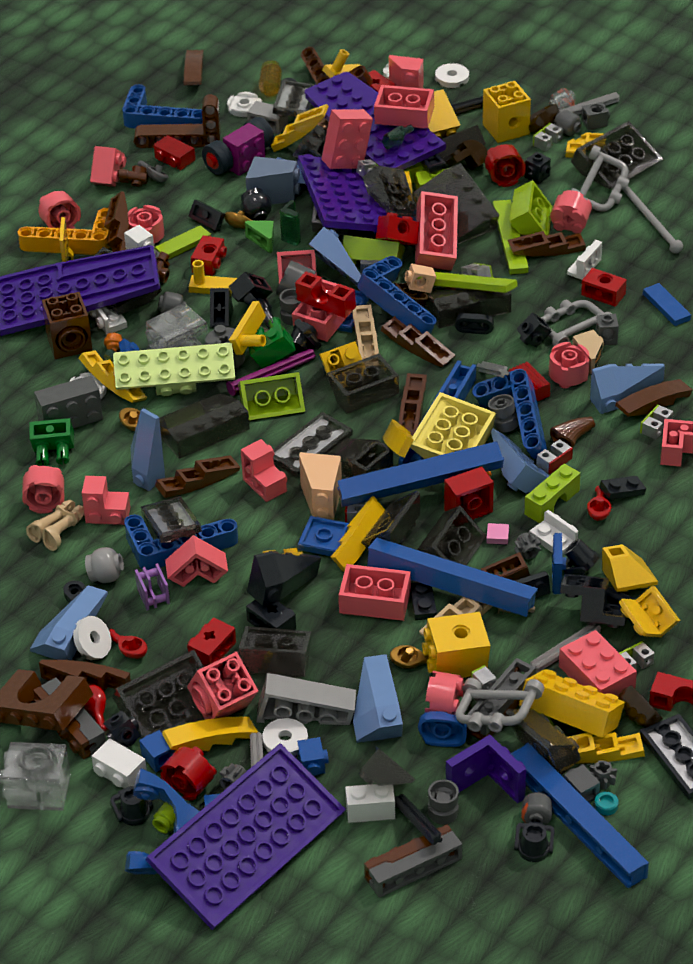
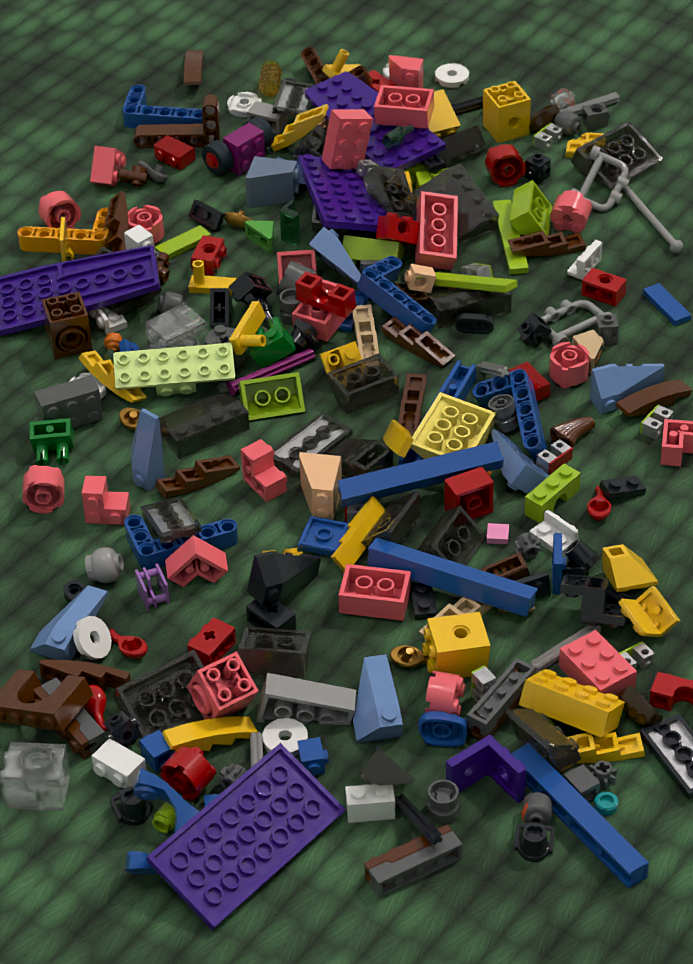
tan piece [26,500,84,551] -> none
black piece [240,188,272,221] -> none
dark brown brick [446,140,487,171] -> none
light grey bar [455,678,545,732] -> none

